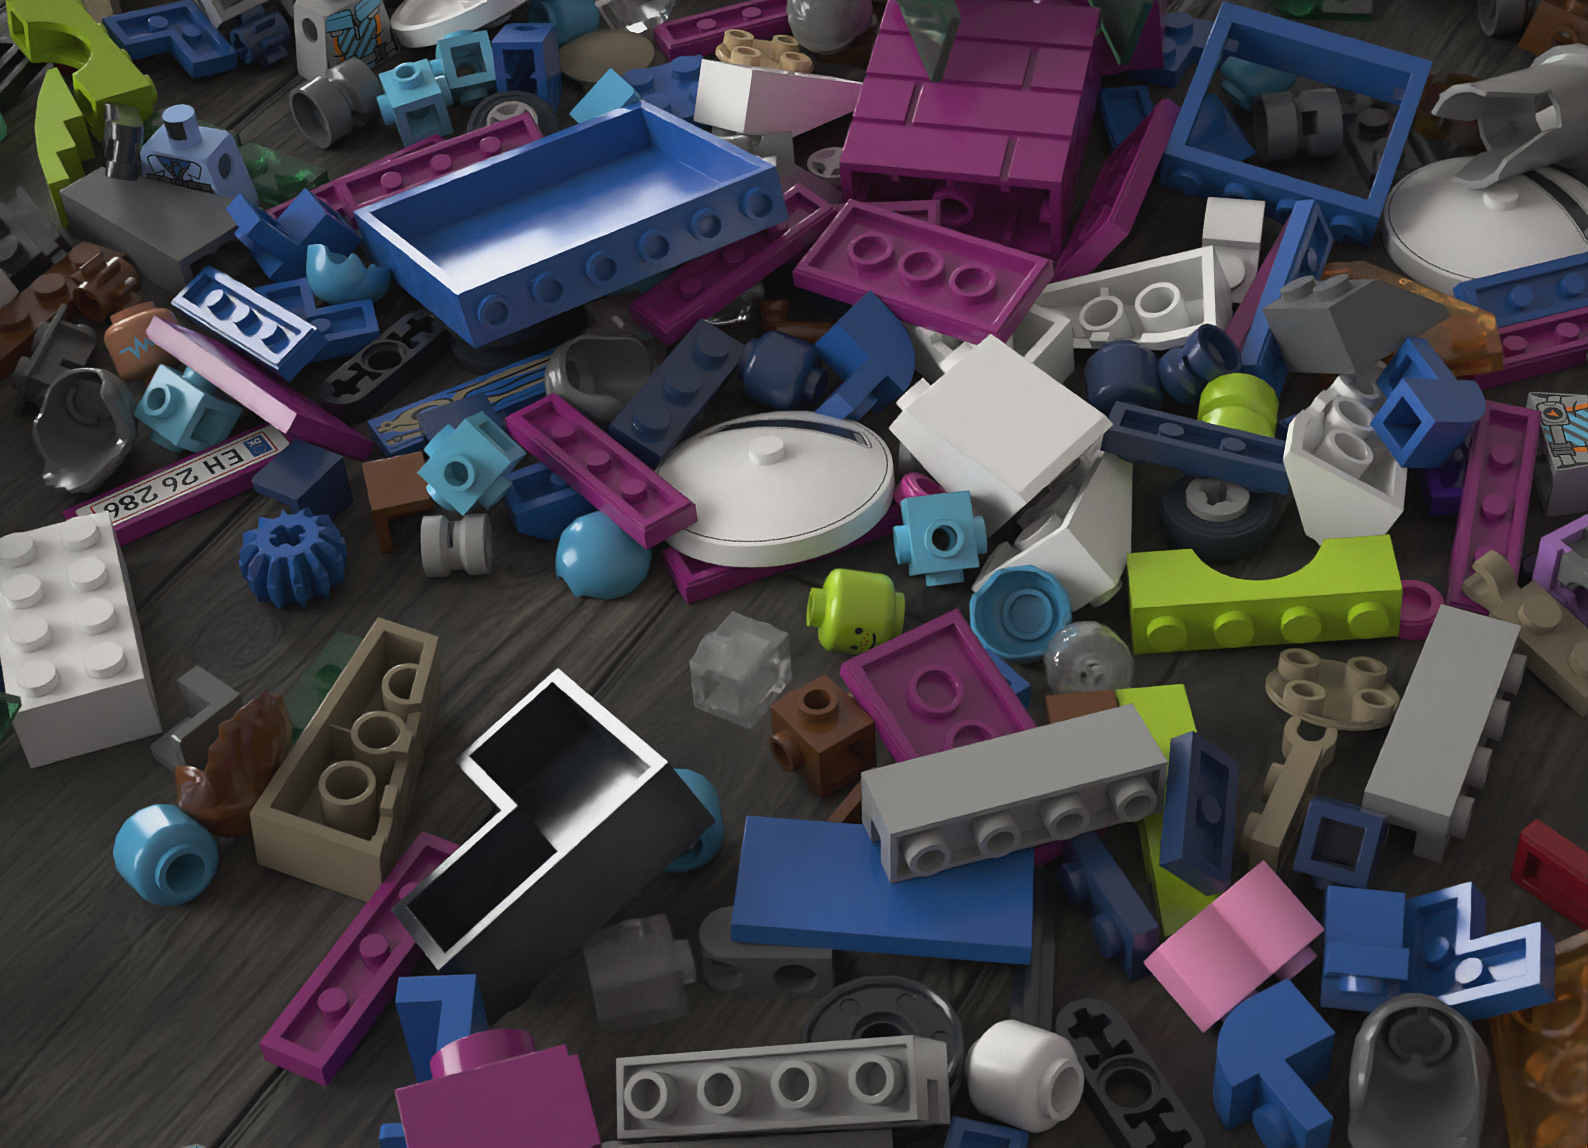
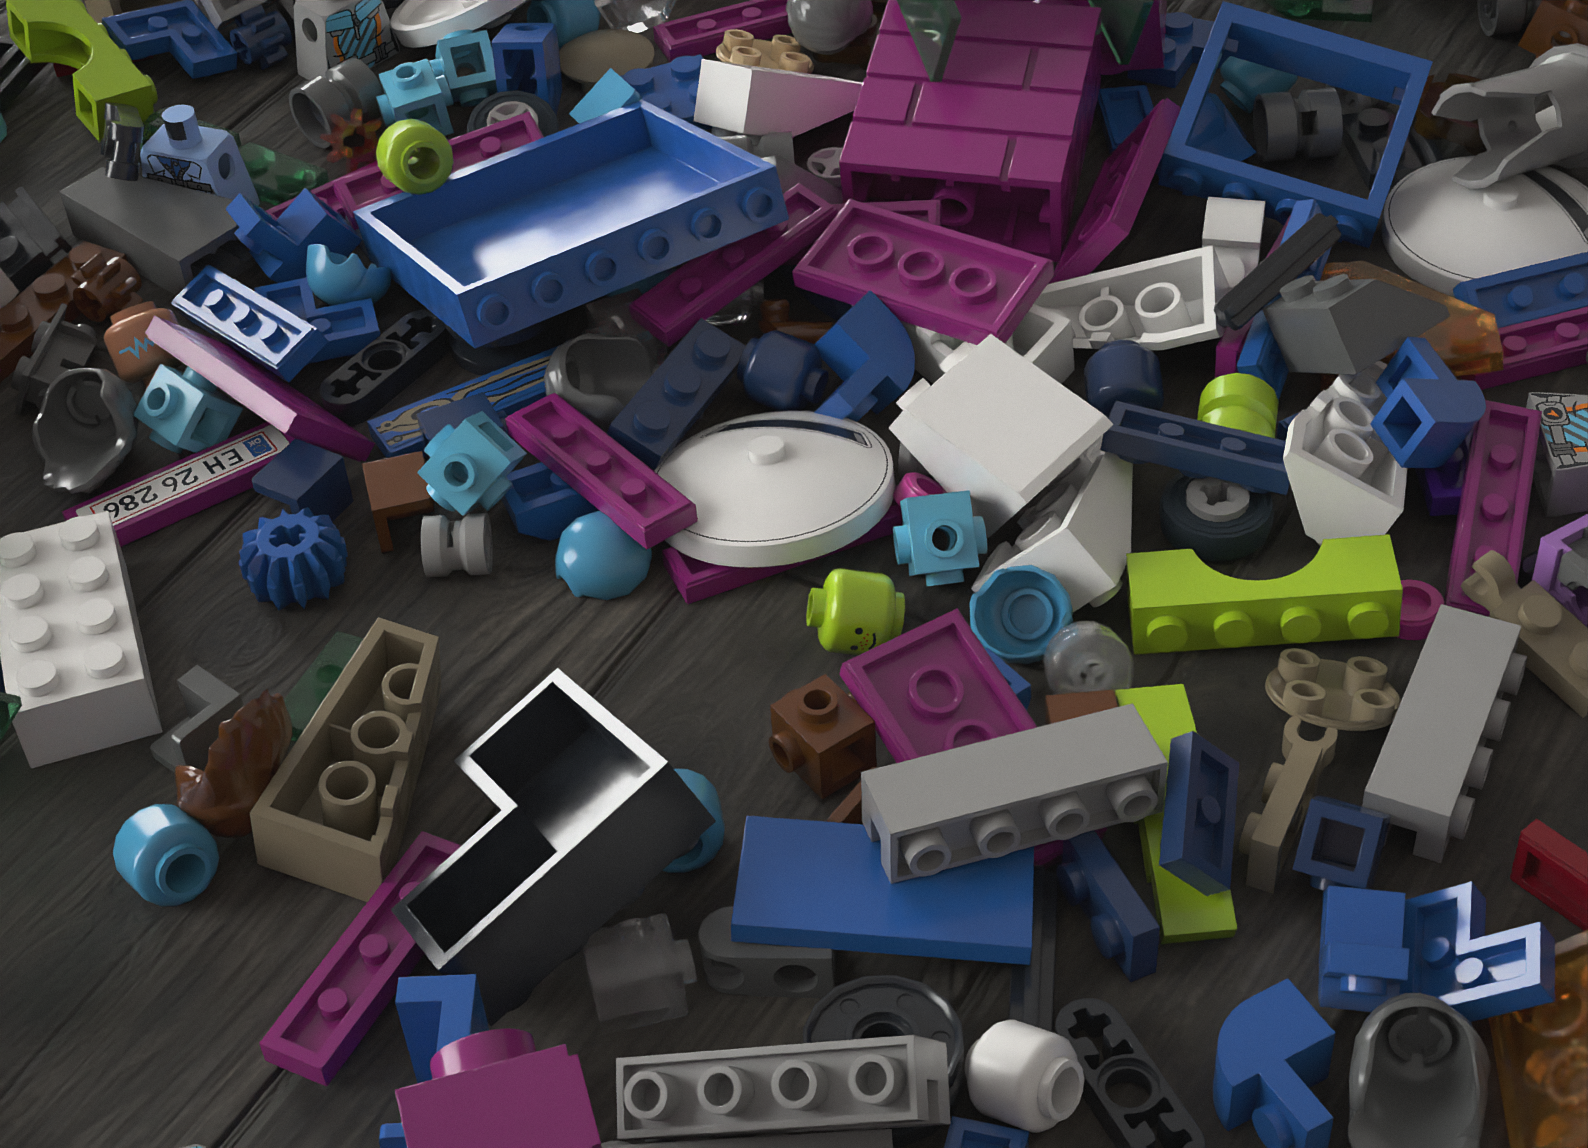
lime slope [35,67,95,227] -> none
clear brick [689,611,792,730] -> none
bright pink brick [1143,860,1325,1033] -> none
dark blue wheel [1157,323,1242,406] -> none
none -> clear red gear [320,108,382,173]
none -> lime head [376,119,454,195]
none -> black axle [1213,213,1341,331]

